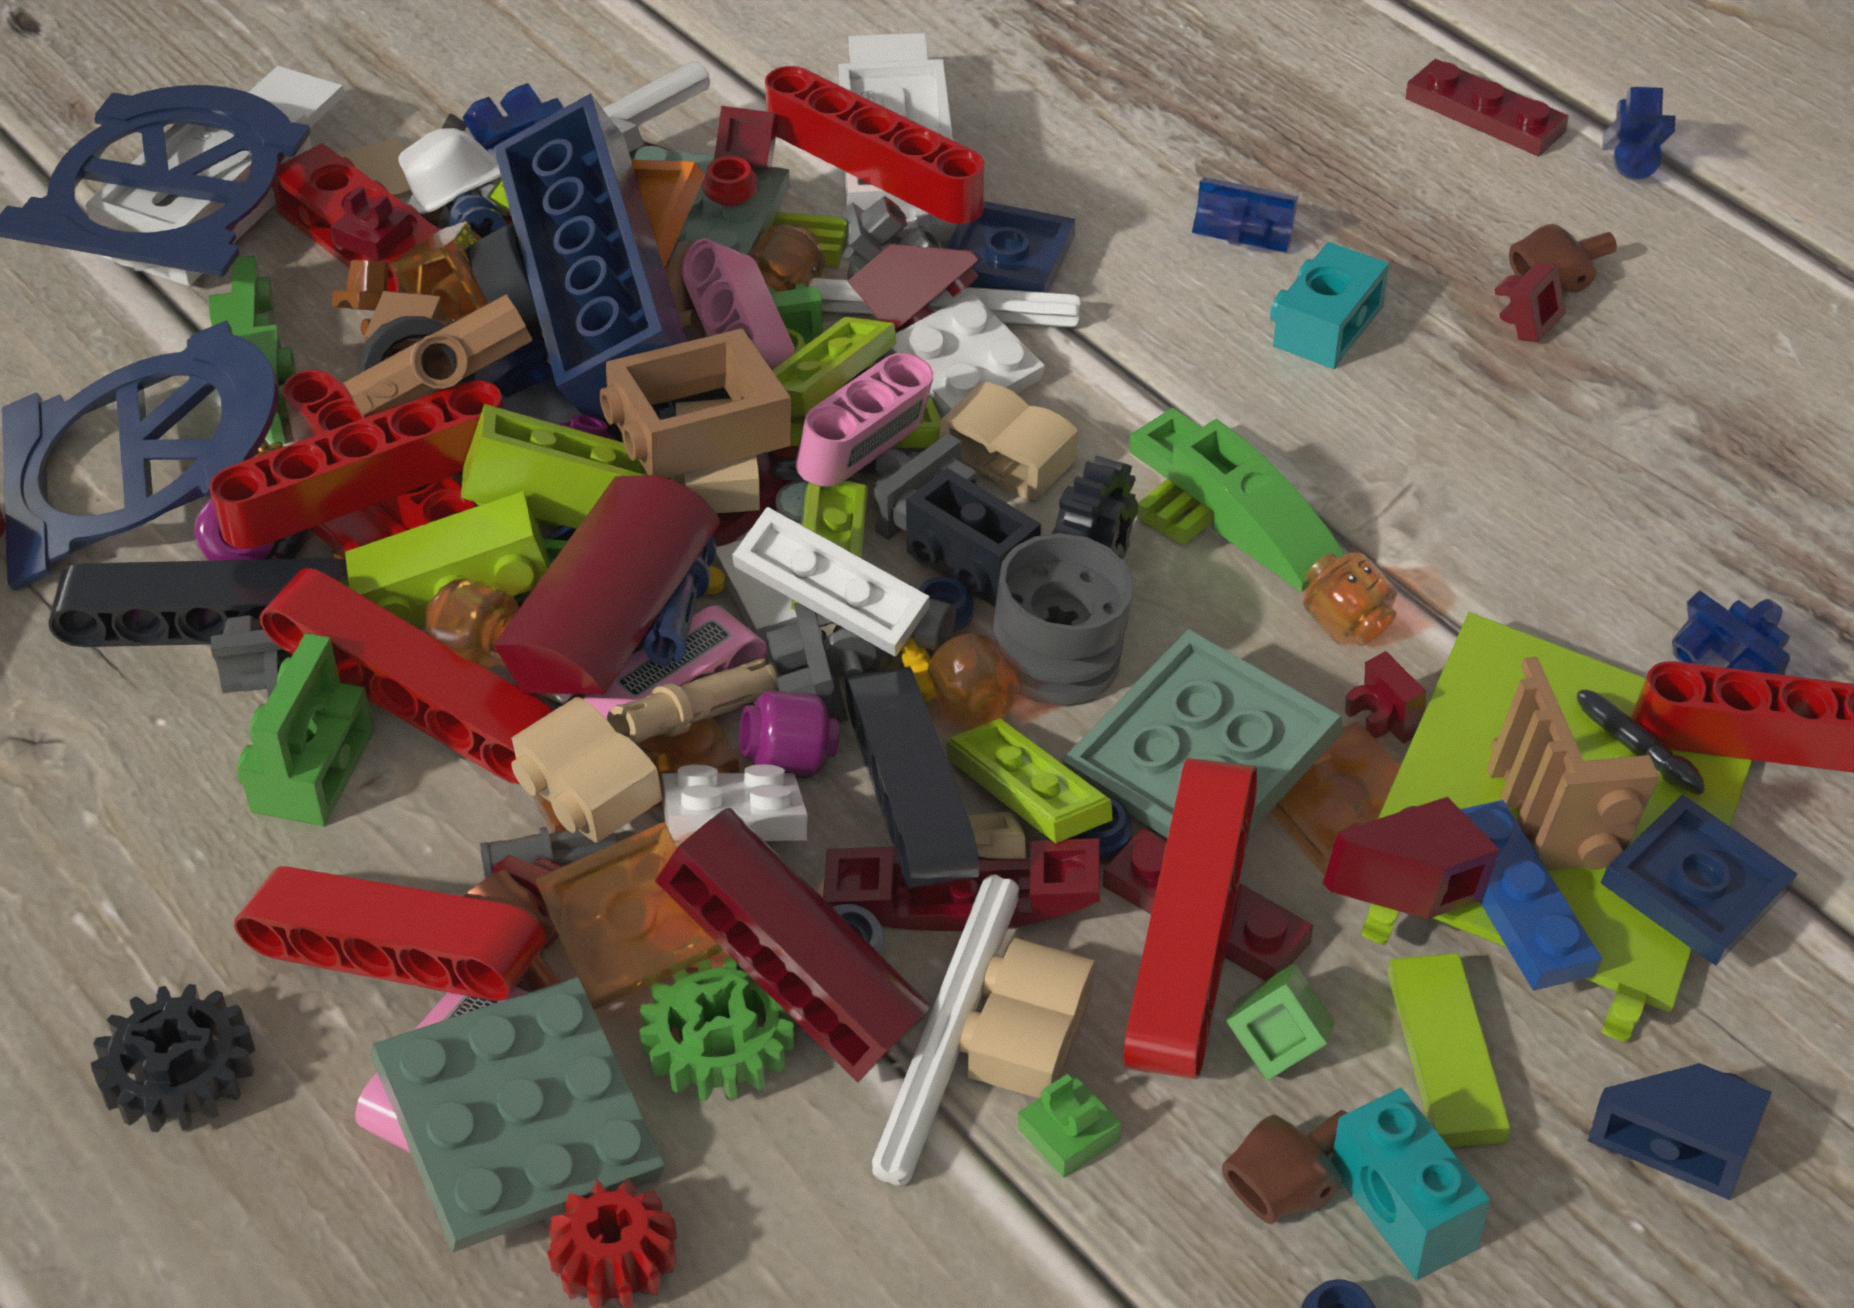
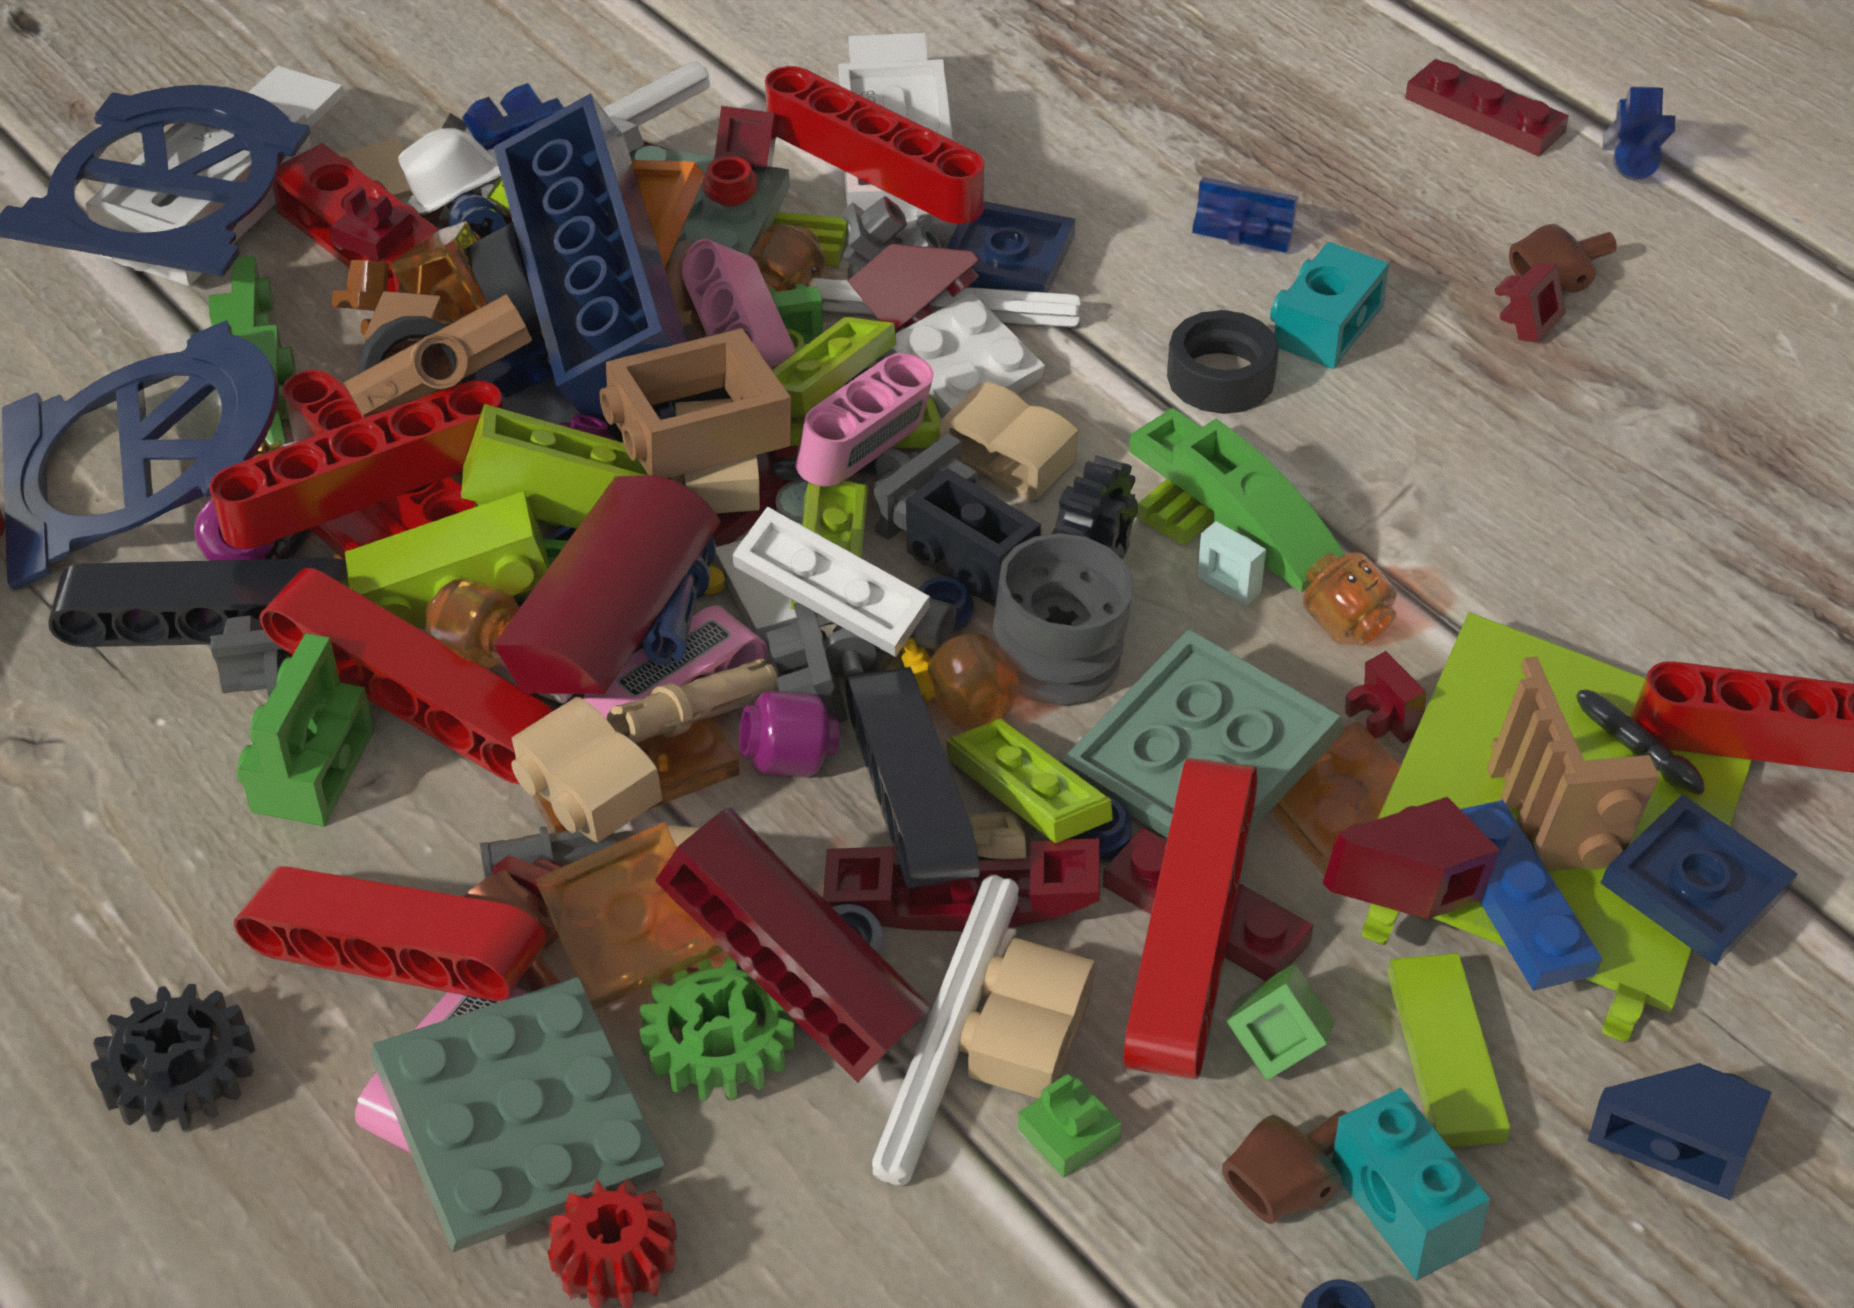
white plate [662,765,808,842] -> none
clear blue hips [1672,590,1790,675] -> none
none -> black tyre [1167,310,1279,414]
none -> light aqua plate [1197,521,1266,606]

